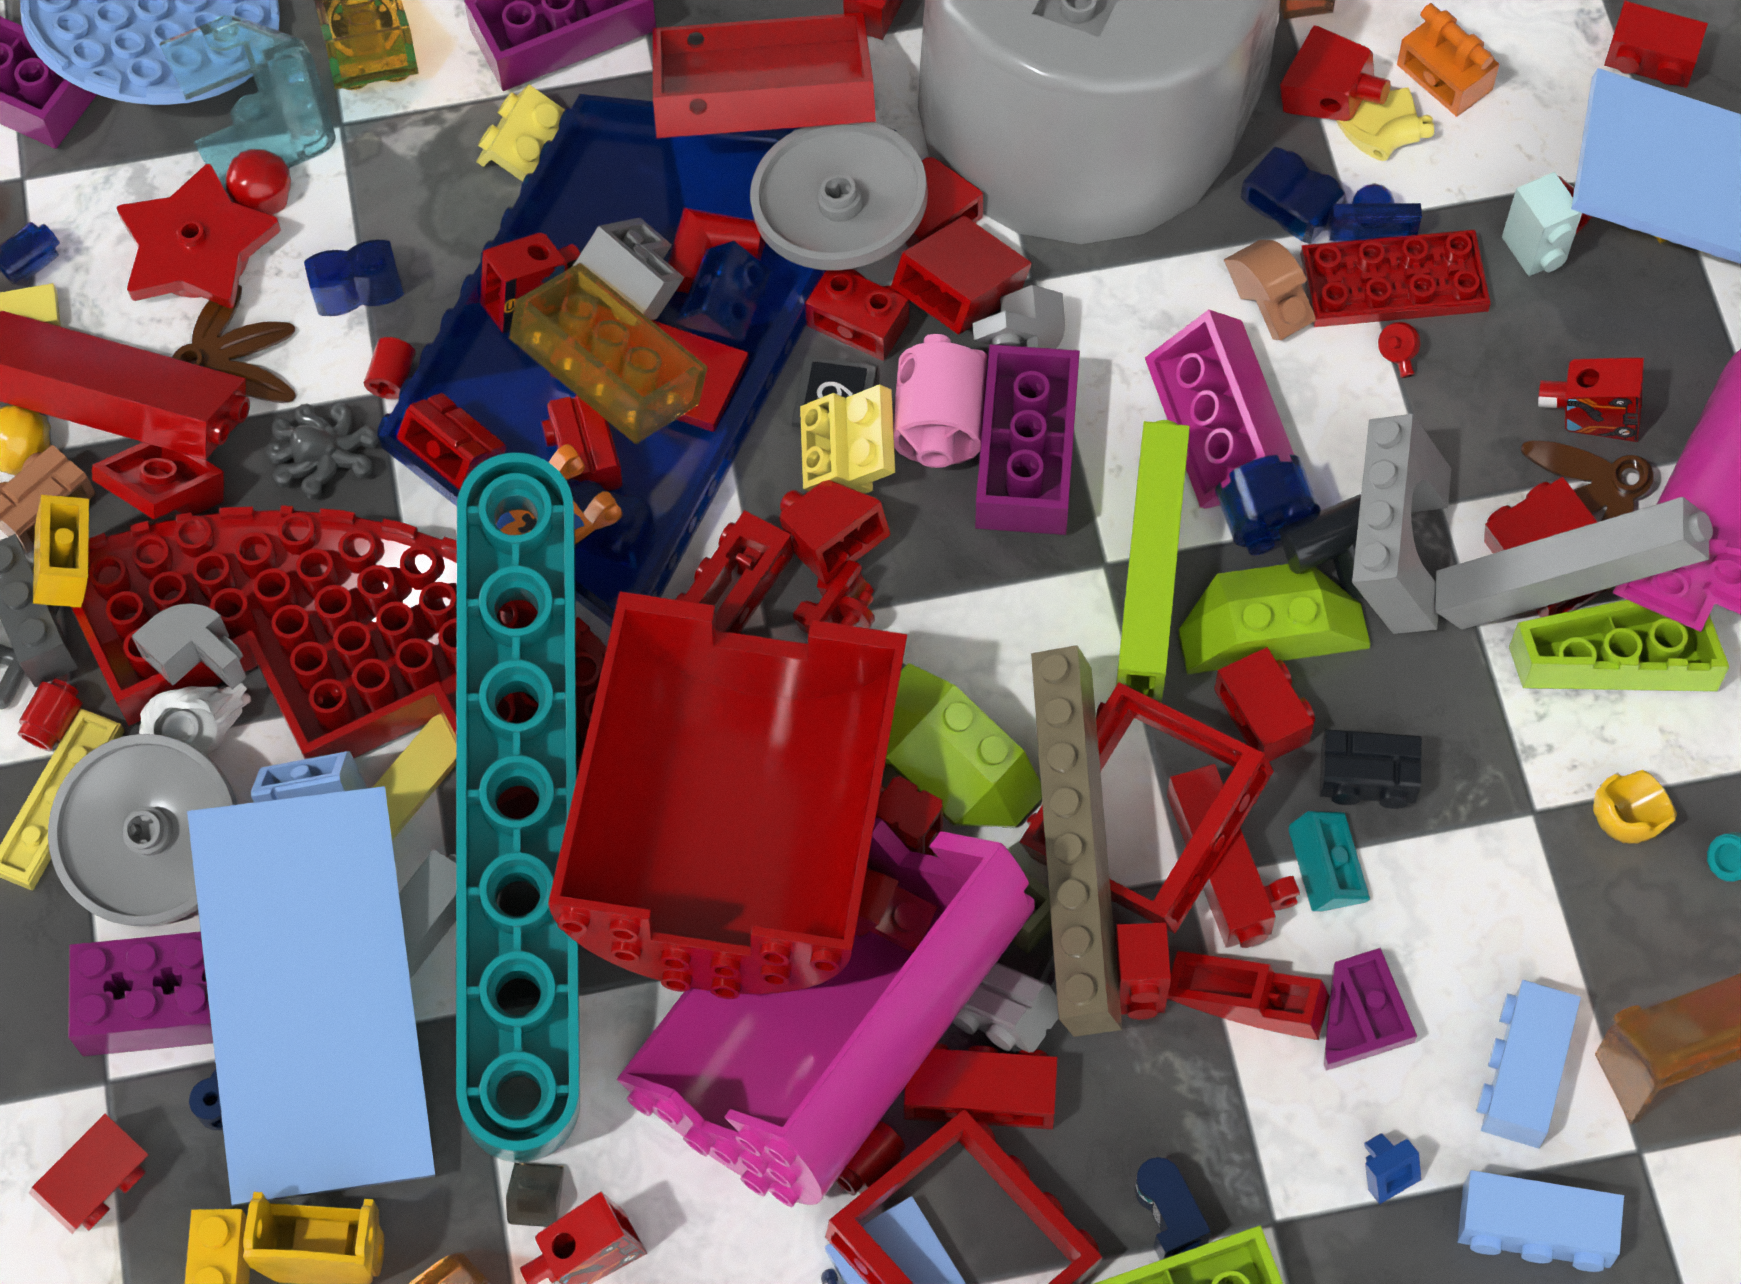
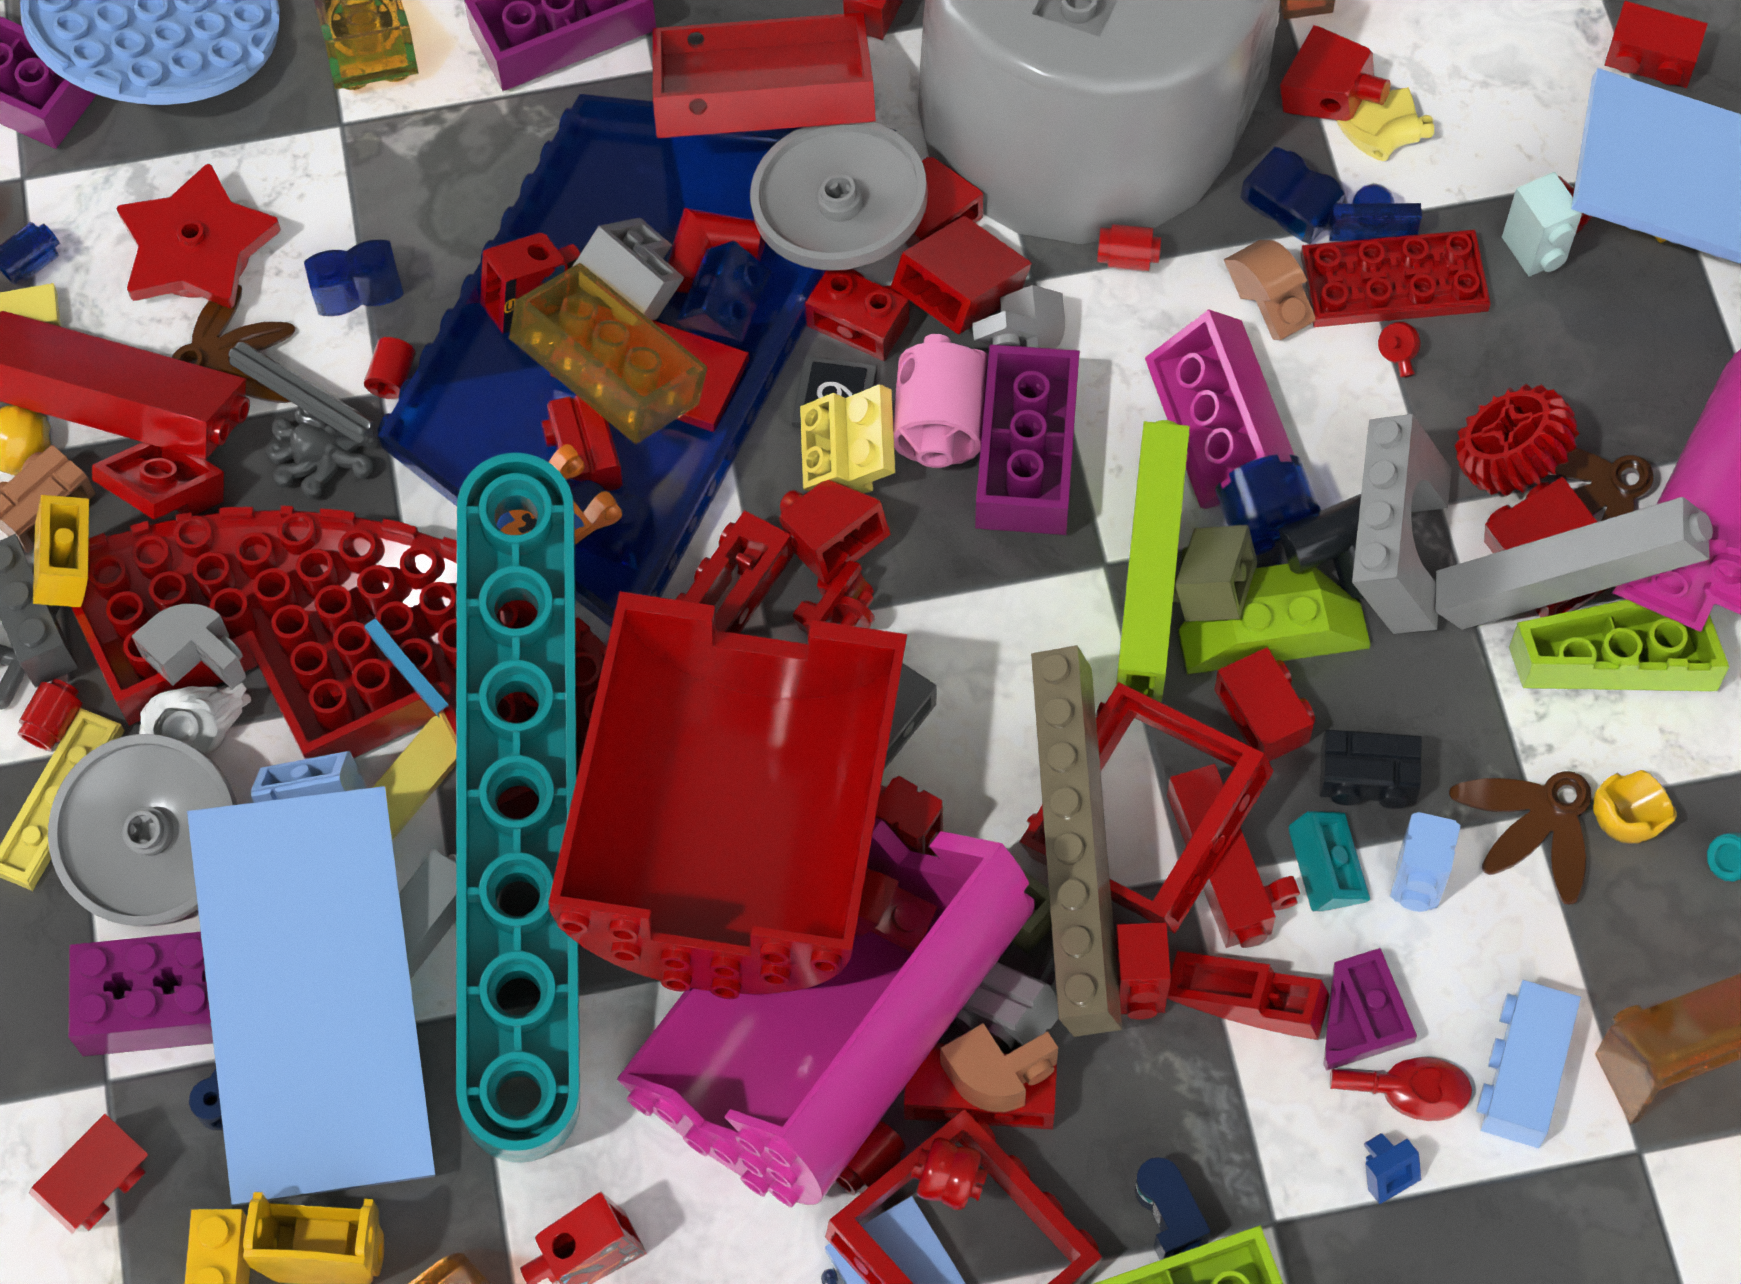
clear light blue windscreen [159,16,336,191] -> none
red hair [225,149,291,215] -> none
red brick [397,393,507,491] -> none
light yellow bracket [476,84,571,185] -> none
clear smoke slope [506,1163,564,1227] -> none
lime wedge [885,663,1042,828] -> none
orange brick [1397,3,1499,117] -> none
light blue brick [1457,1170,1624,1272] -> none
red torso [1538,357,1644,442] -> none
none -> dark grey axle [228,342,375,444]
none -> dark azure piece [364,618,449,718]
none -> red piece [910,1138,988,1210]
none -> nougat brick [940,1023,1058,1112]
none -> red brick [1097,224,1161,272]
none -> olive brick [1173,525,1257,622]
none -> red piece [1330,1057,1472,1121]
none -> light blue brick [1390,812,1460,912]
none -> reddish brown plant [1449,771,1592,905]
none -> red gear [1454,384,1579,496]

